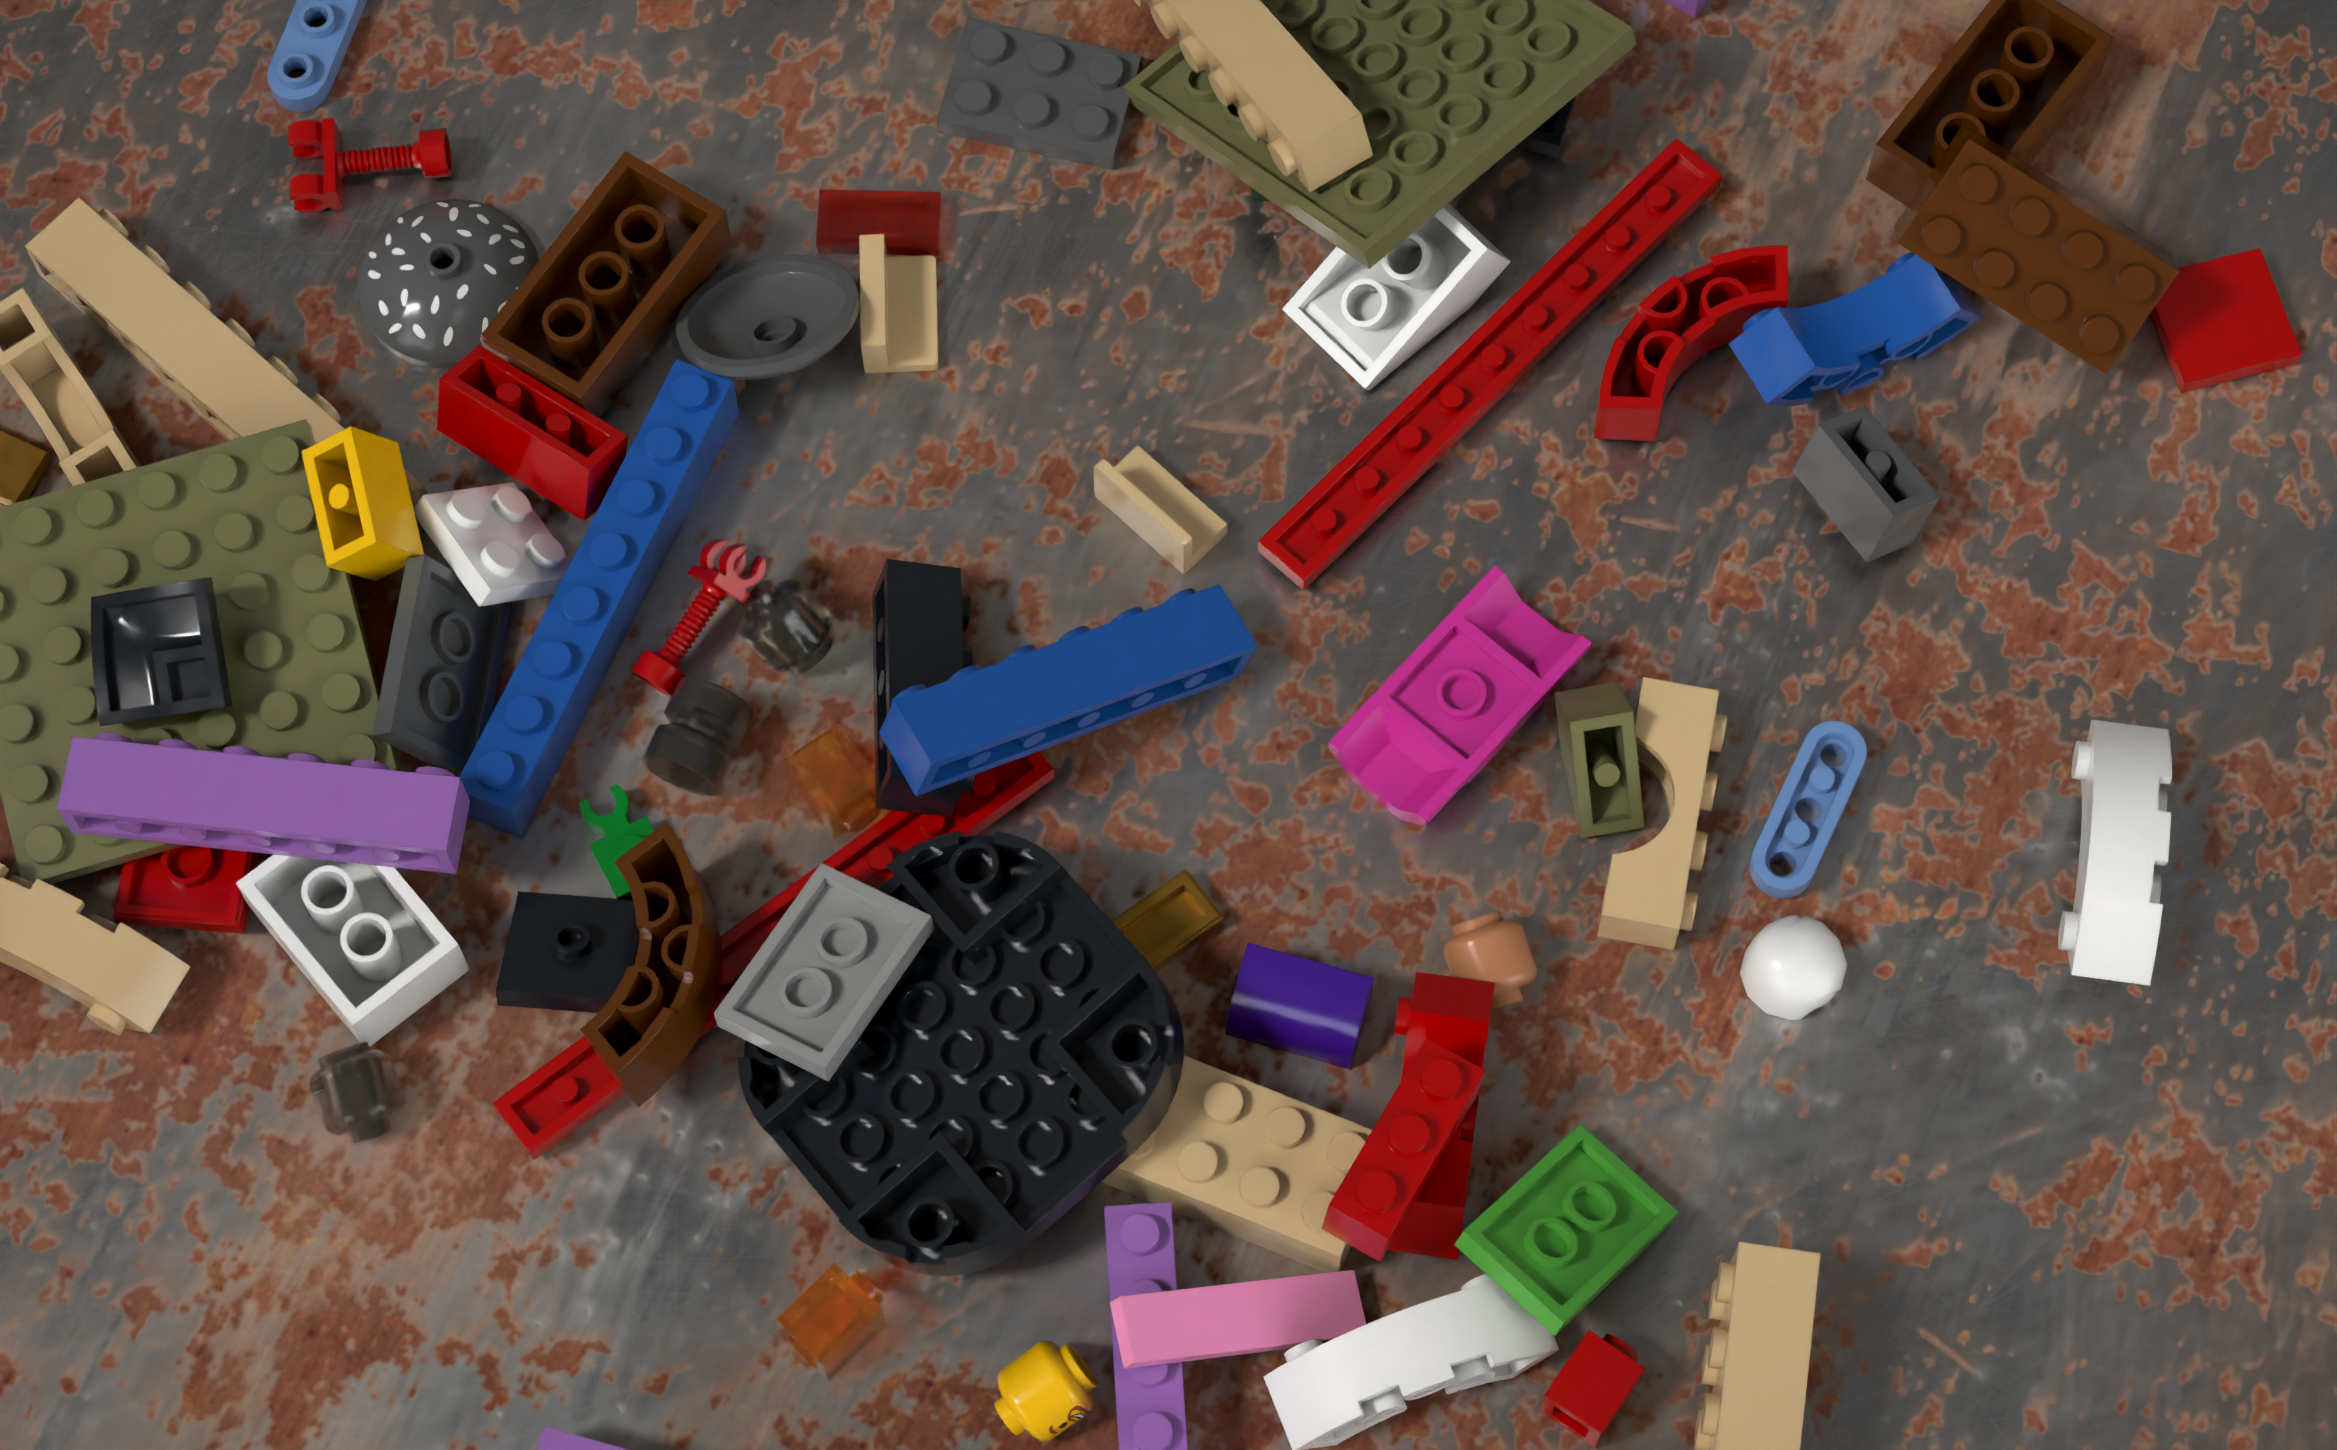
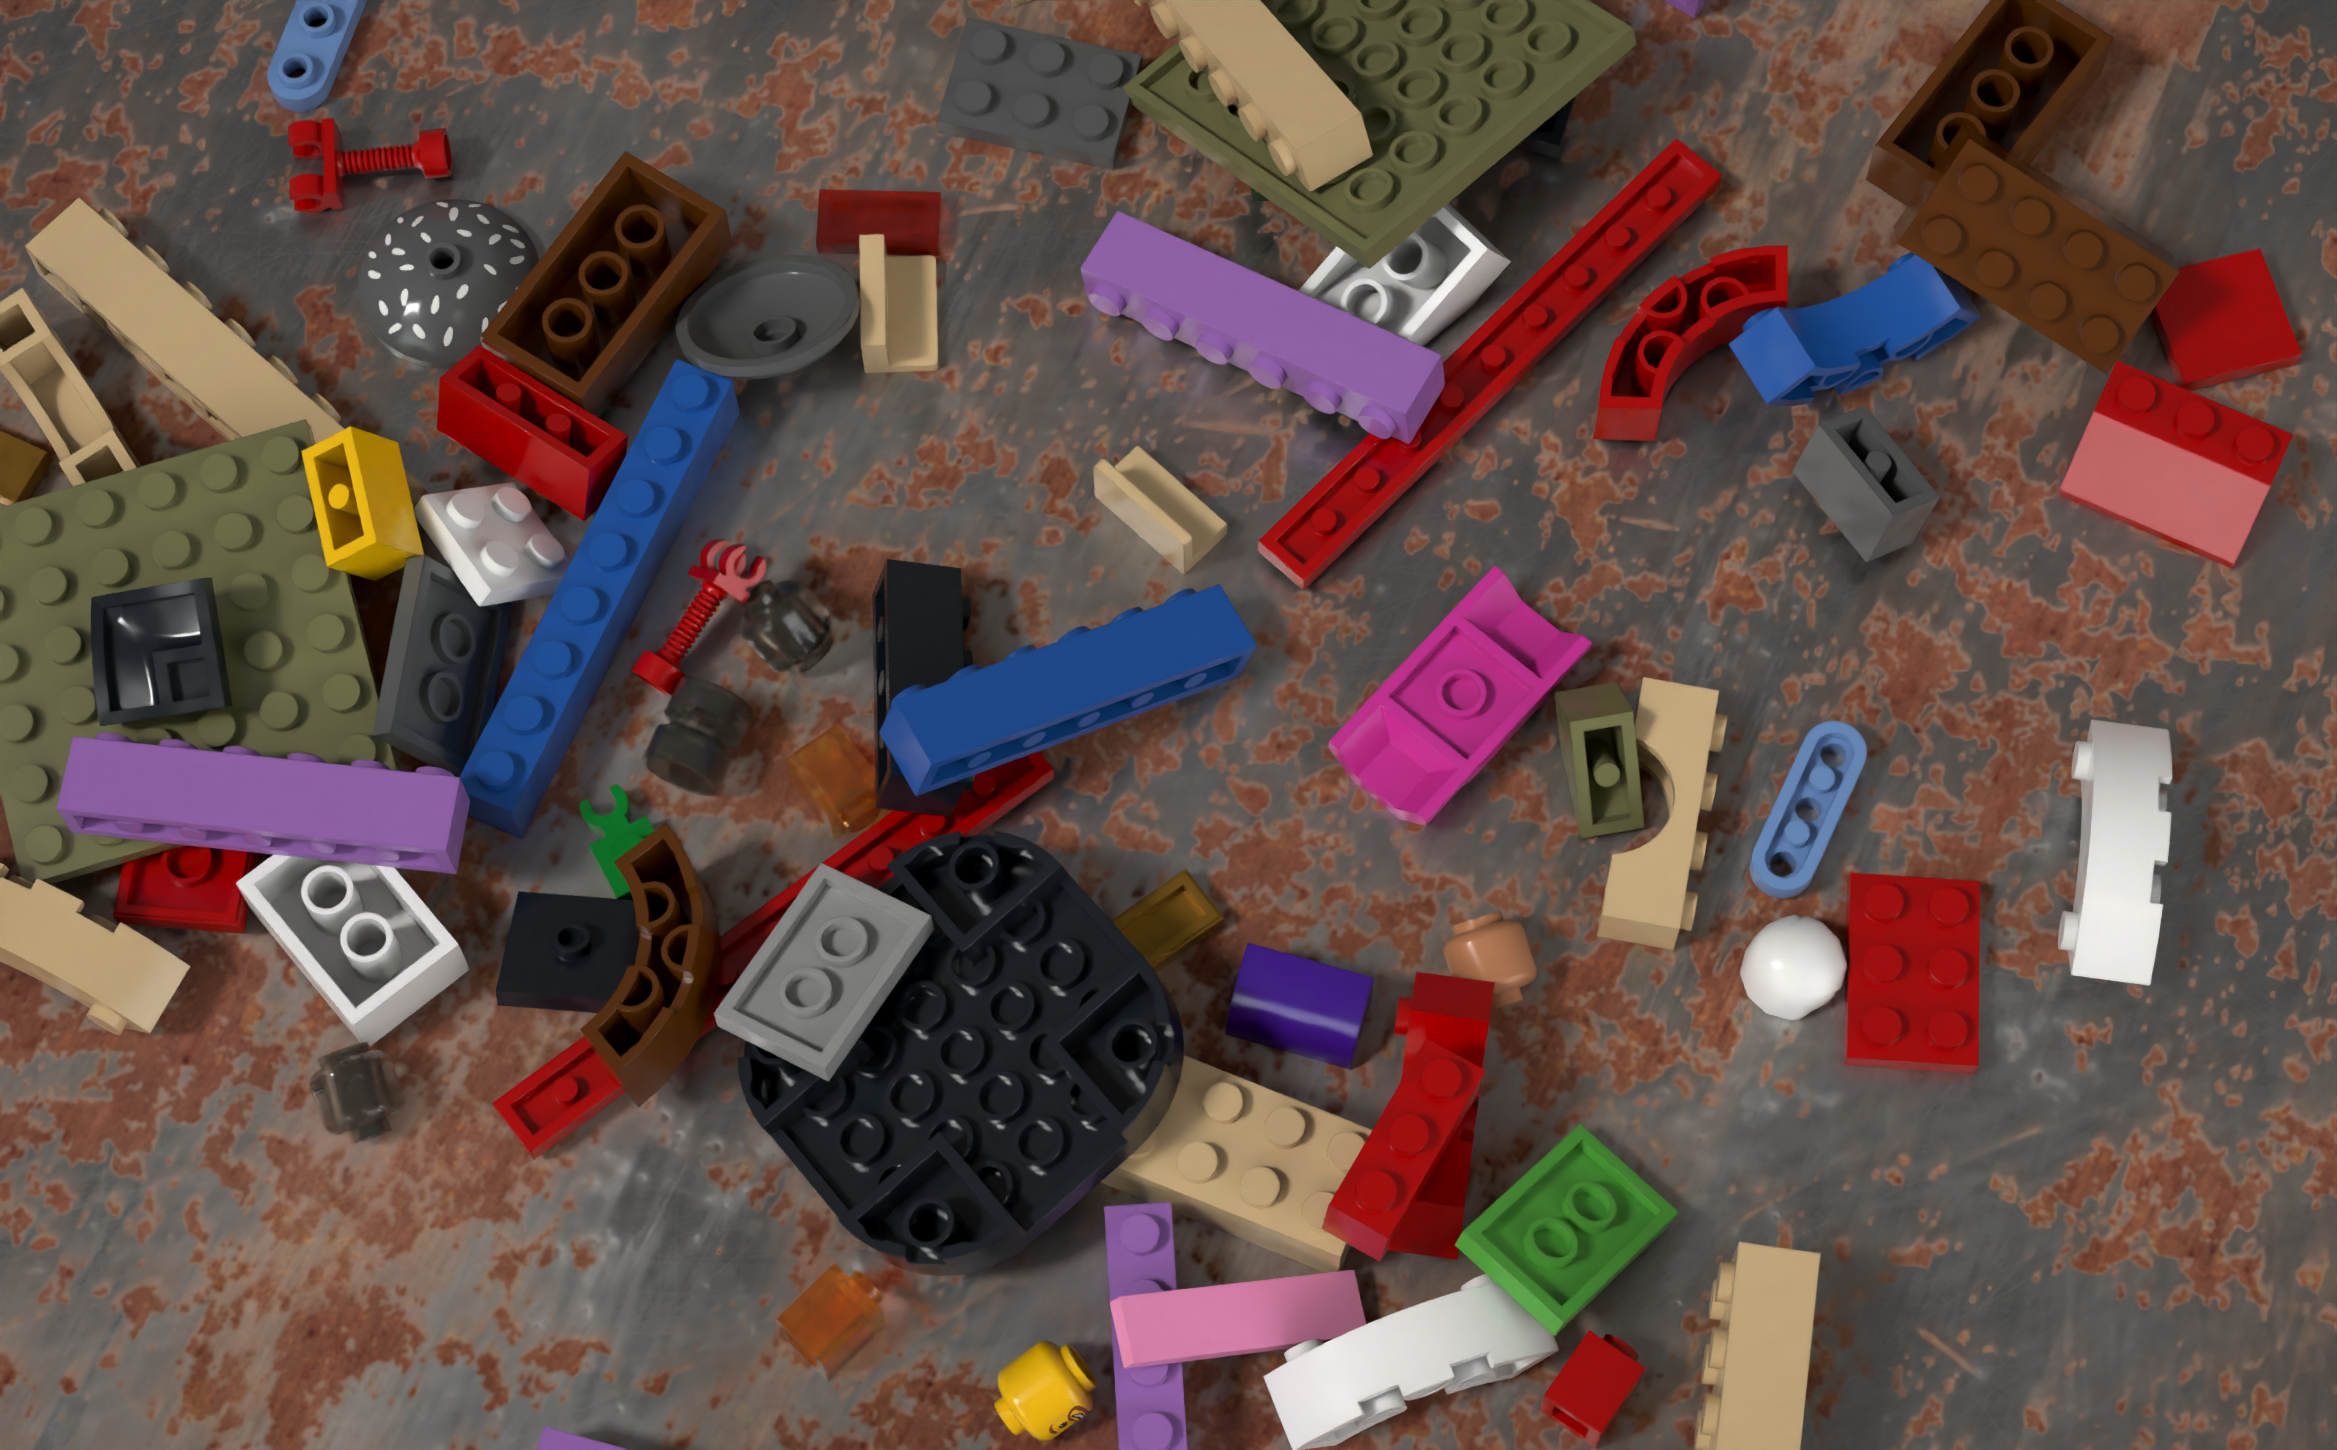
none -> medium lavender brick [1080,211,1445,444]
none -> red plate [1844,873,1980,1074]
none -> slope [2058,361,2293,568]

